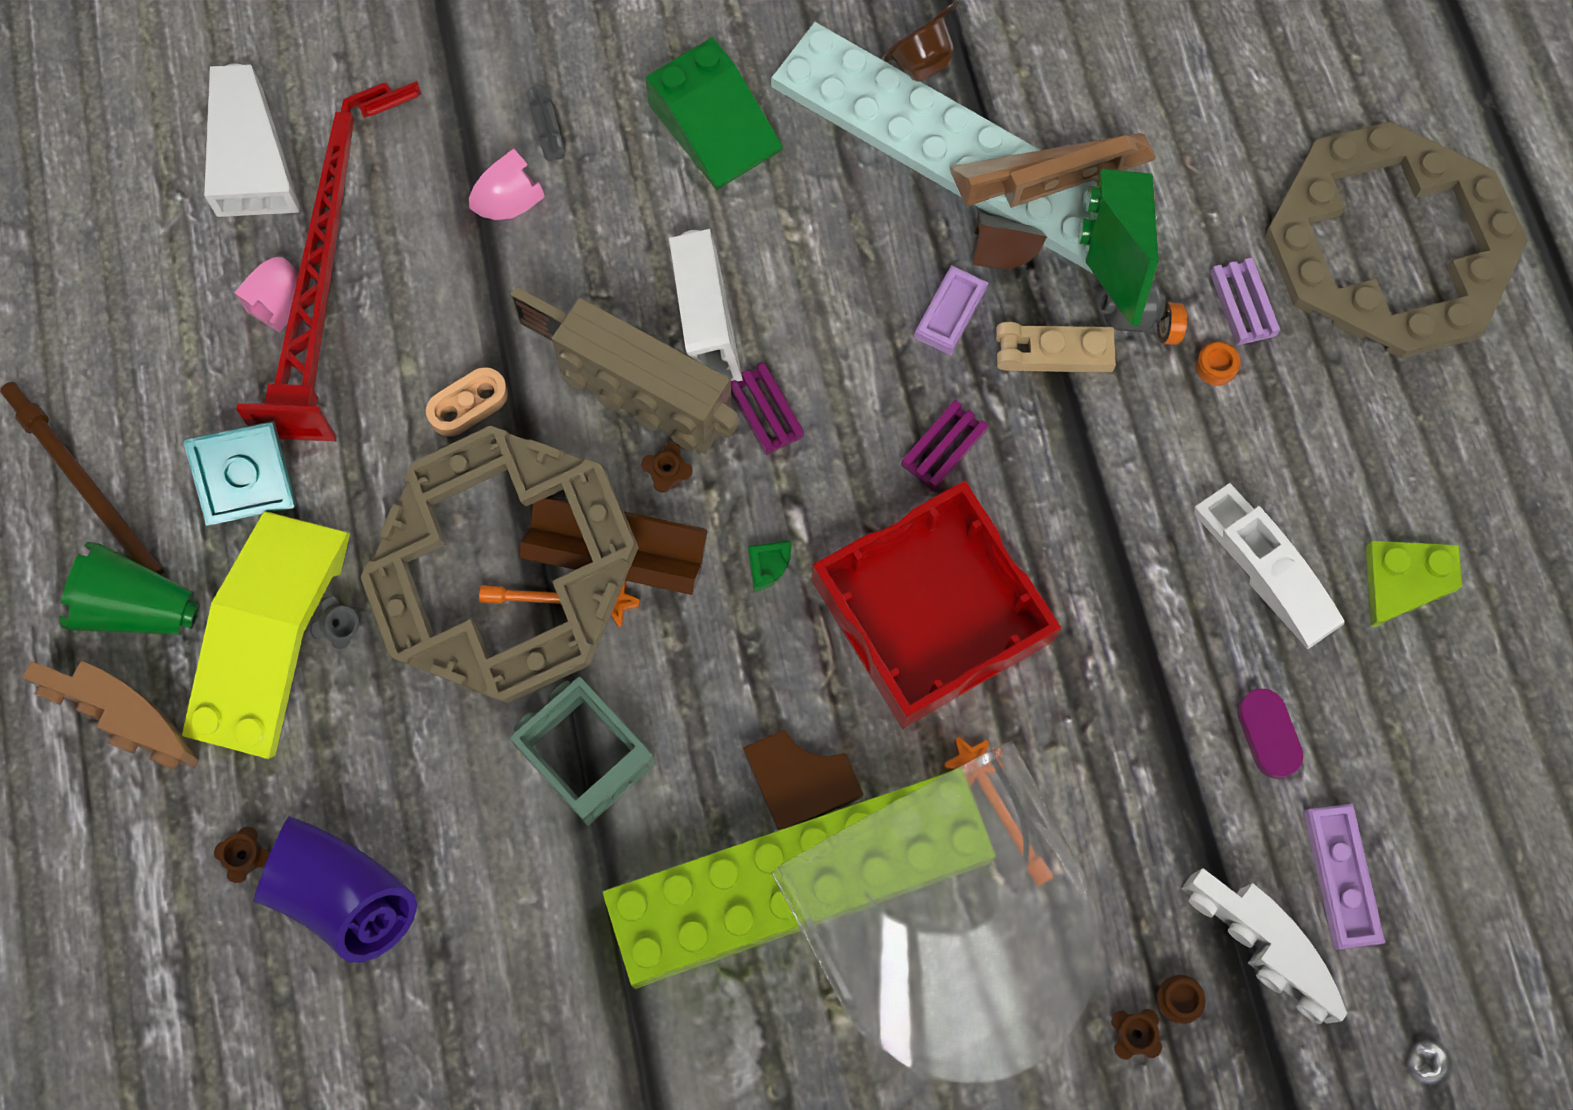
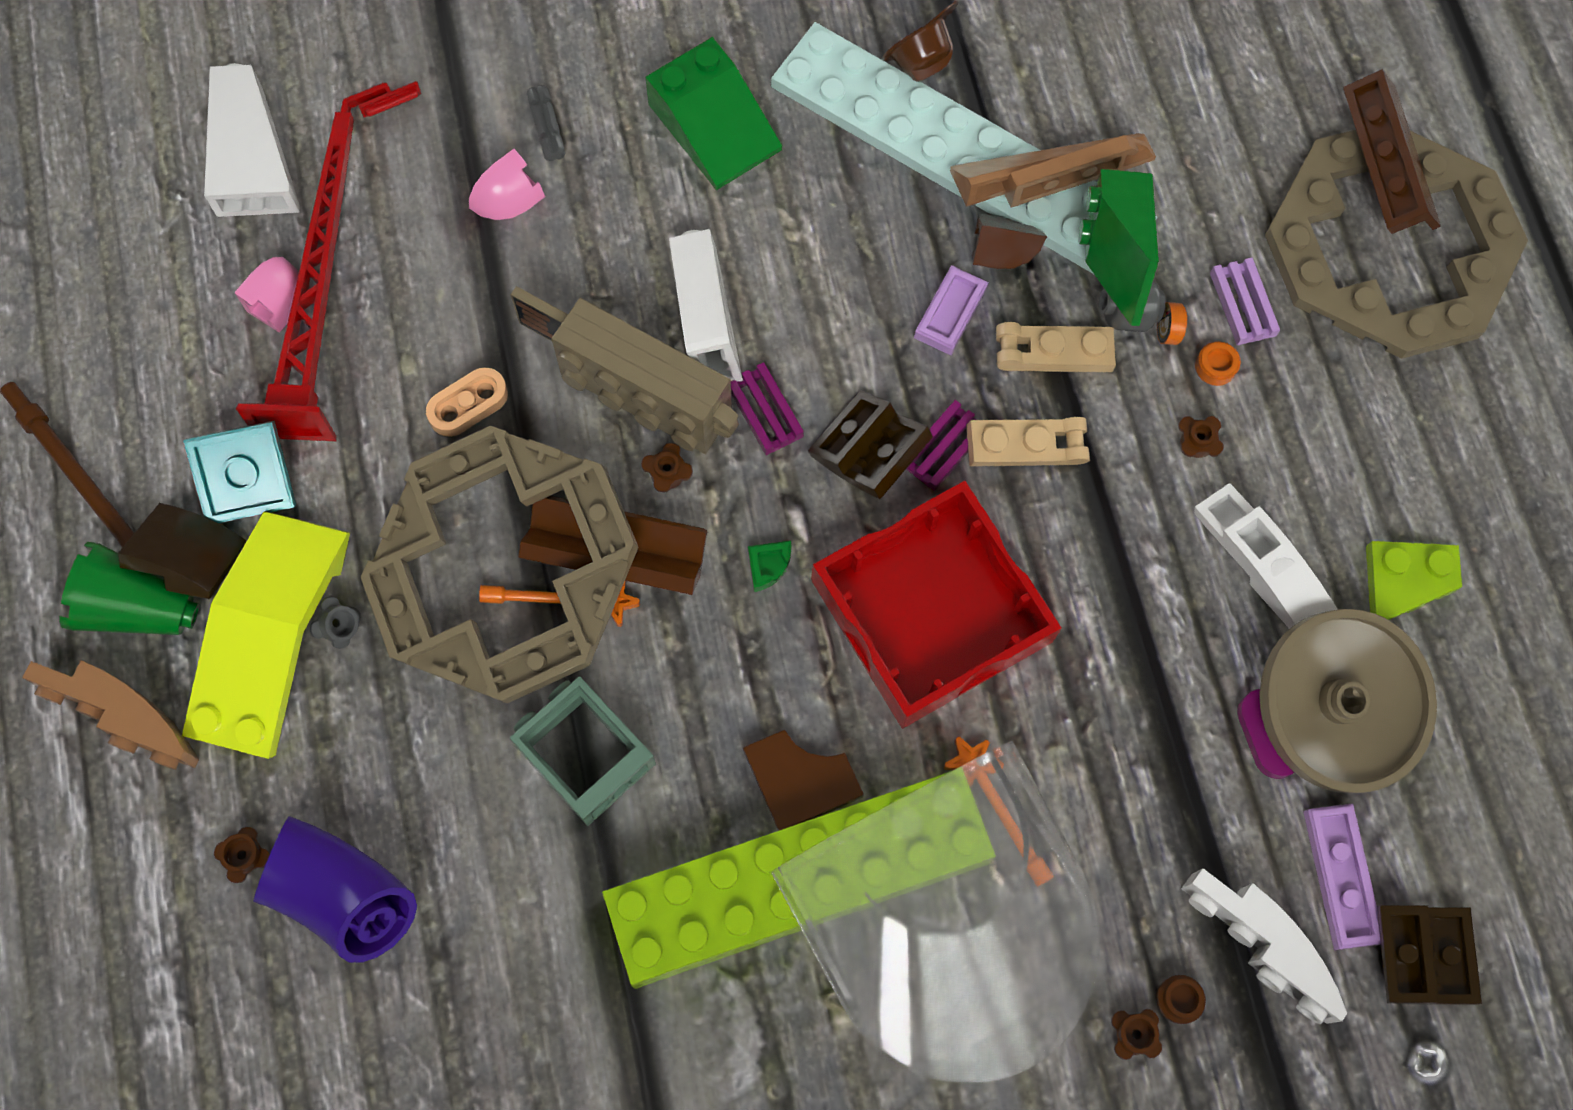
none -> dark brown slope [118,503,246,599]
none -> dark brown slope [808,390,933,499]
none -> tan plate [966,417,1090,466]
none -> reddish brown plate [1178,416,1224,458]
none -> dark tan dish [1260,609,1437,793]
none -> reddish brown panel [1343,69,1441,234]
none -> dark brown slope [1377,905,1482,1005]

